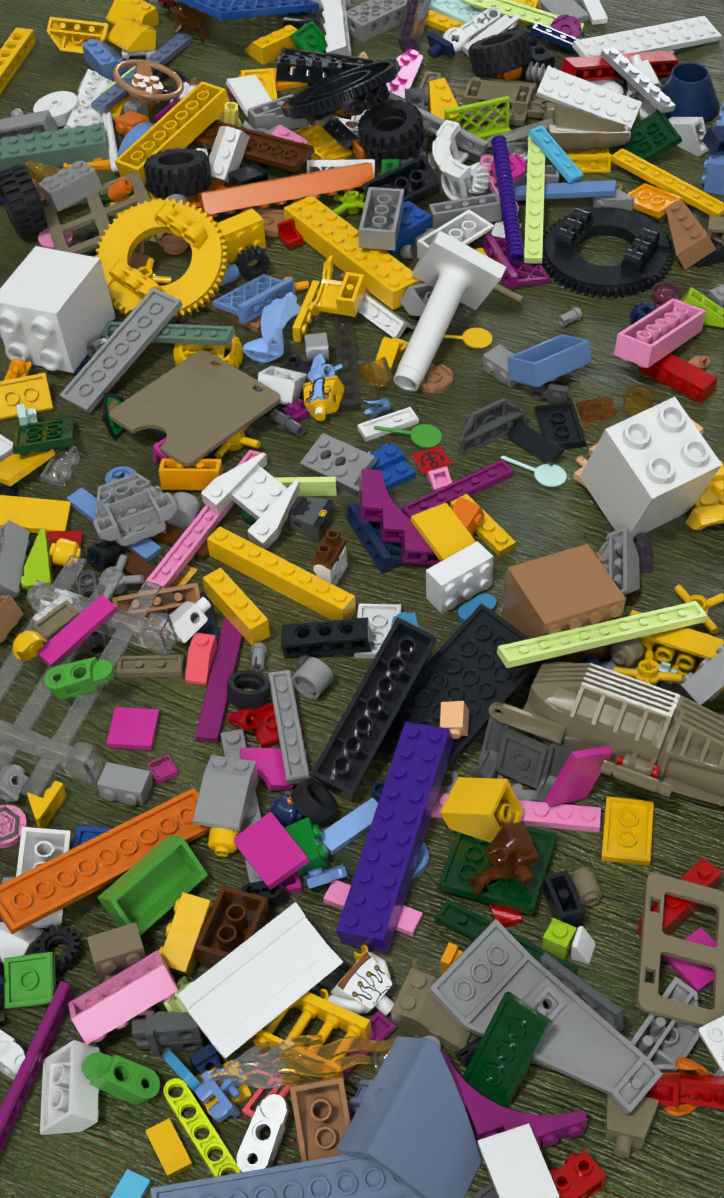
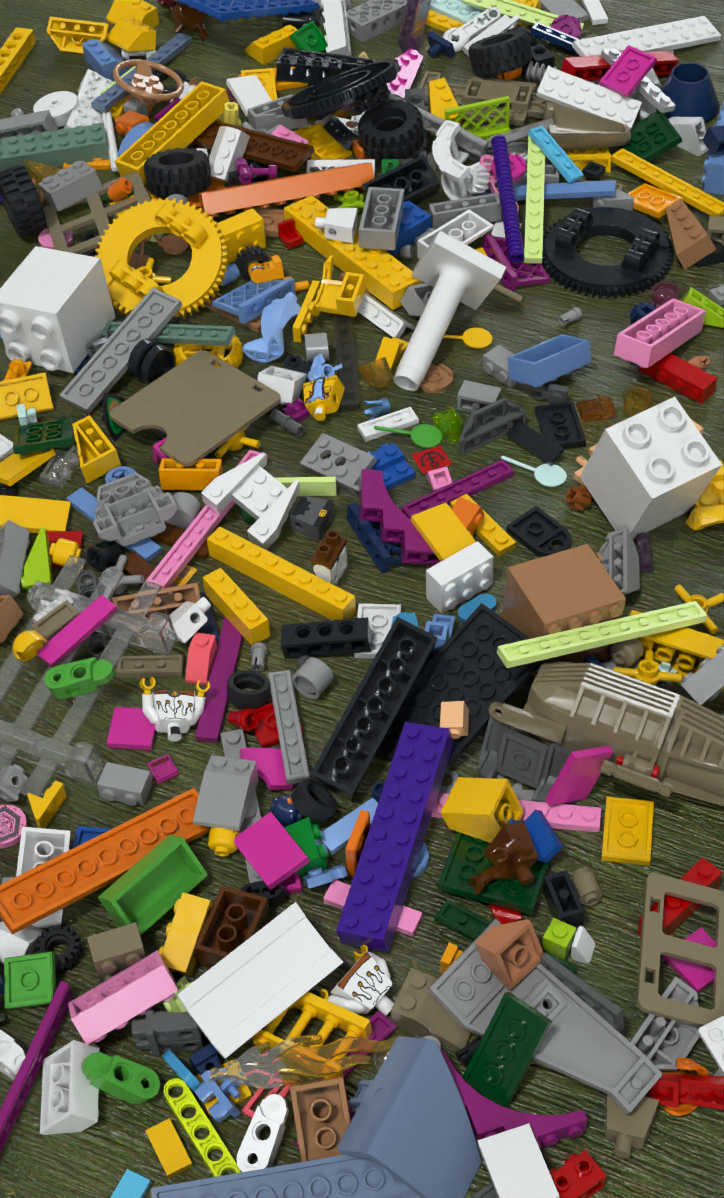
none -> yellow wedge [72,415,121,484]
none -> black wheel [128,338,176,384]
none -> torso [139,677,210,742]
none -> magenta bar [235,158,277,185]
none -> light orange leg [248,255,284,283]
none -> white torso [315,208,357,243]
none -> orange tile [345,810,371,877]
none -> medium blue arch [425,614,455,656]
none -> clear neon green piece [432,406,463,442]
none -> light grey brick [457,380,501,413]
none -> nougat slope [475,919,544,990]
none -> black tile [506,506,571,558]
none -> blue panel [508,809,563,863]
none -> dark orange gear [566,485,591,511]
none -> black tile [582,161,606,181]
none -> dark pink plate [600,45,657,98]

